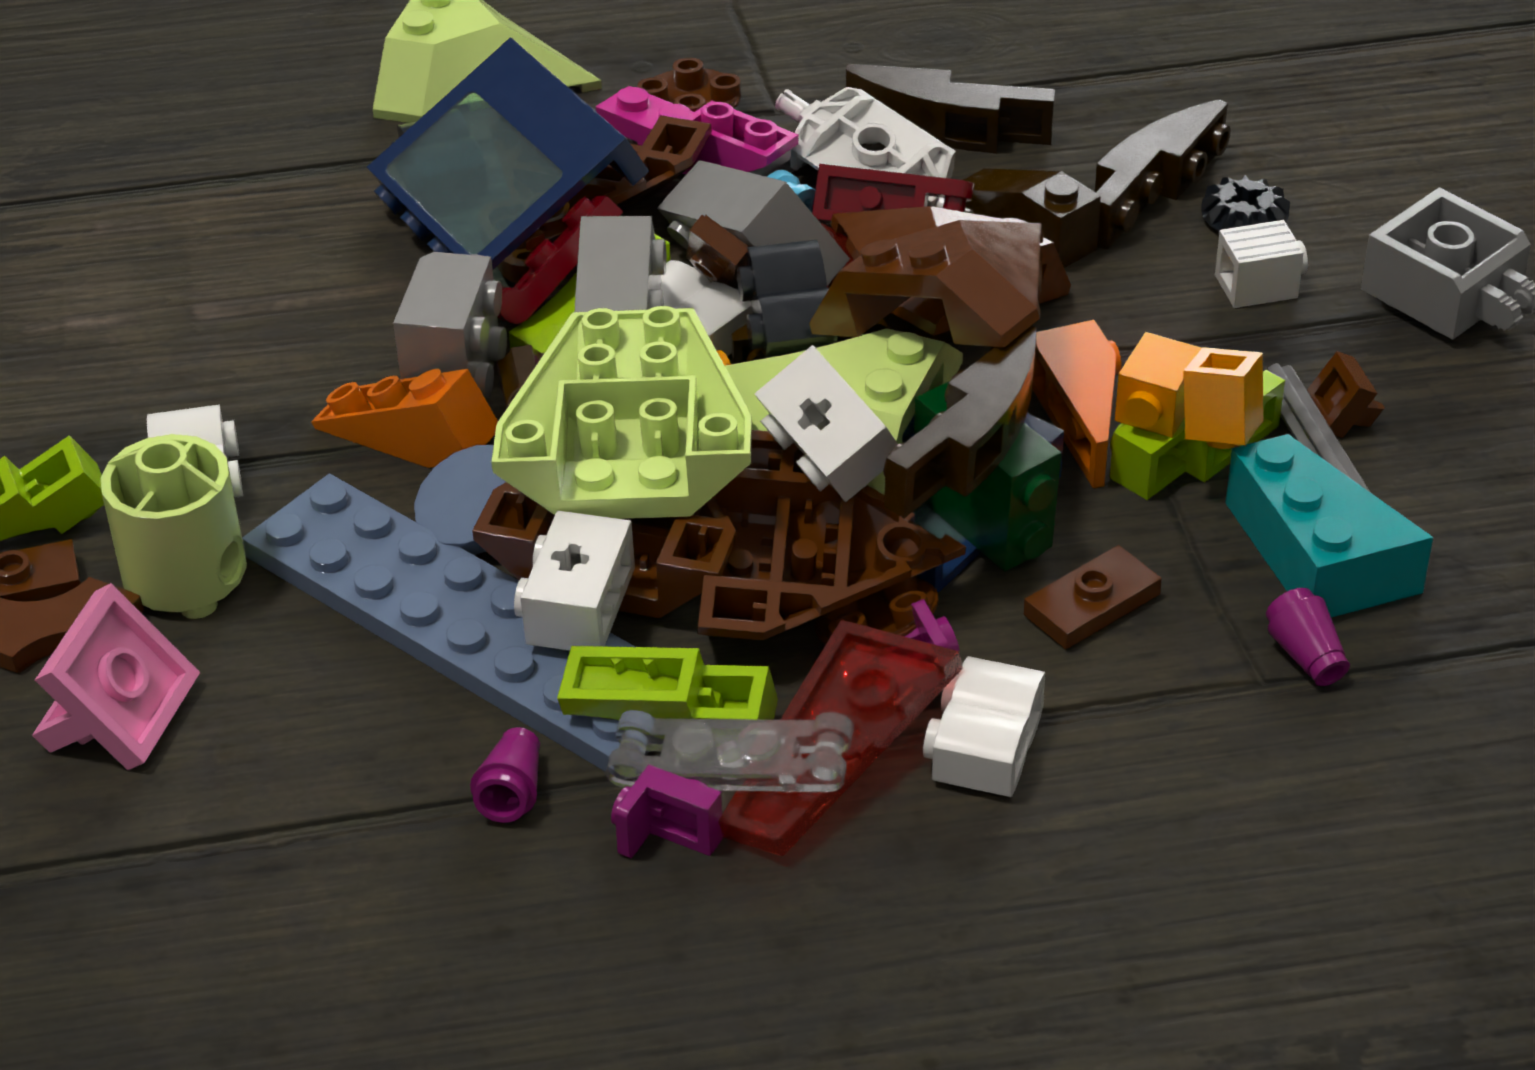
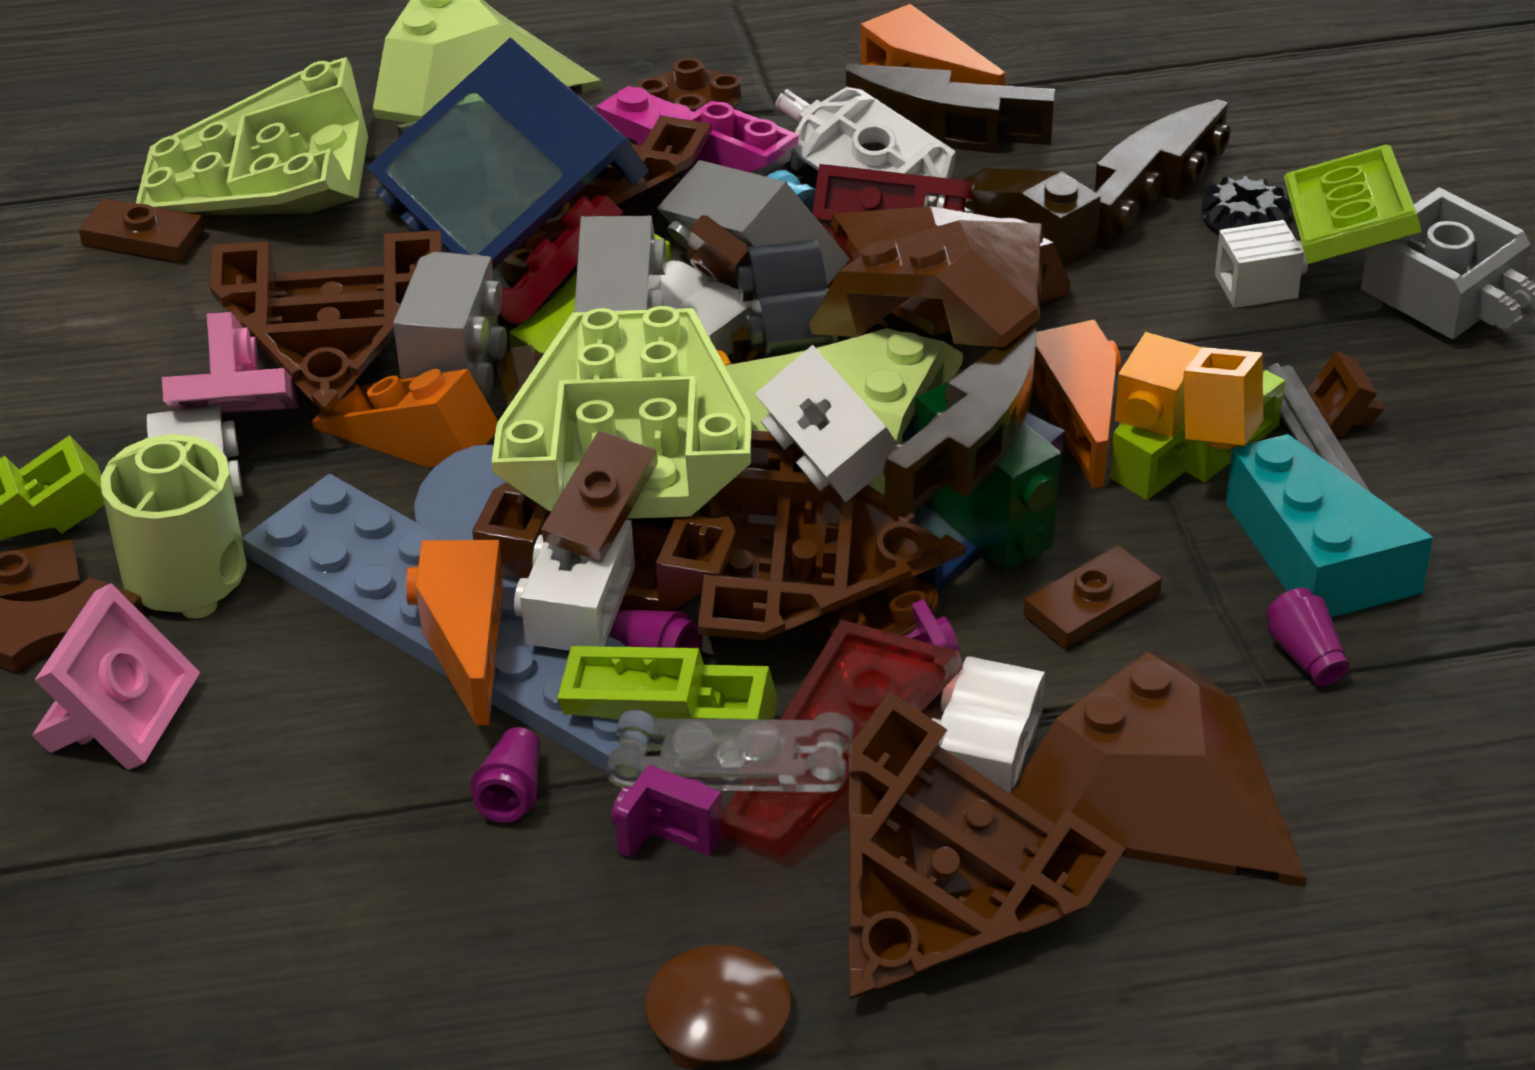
none -> reddish brown plate [78,198,204,263]
none -> yellowish green wedge [135,57,368,216]
none -> bright pink bracket [162,312,299,414]
none -> reddish brown wedge [210,230,442,416]
none -> orange slope [406,540,504,725]
none -> reddish brown plate [541,430,658,563]
none -> magenta cone [609,609,703,653]
none -> reddish brown dish [645,945,791,1069]
none -> reddish brown wedge [849,691,1126,1000]
none -> orange slope [861,4,1006,86]
none -> reddish brown wedge [1010,651,1306,887]
none -> lime tile [1284,144,1422,264]

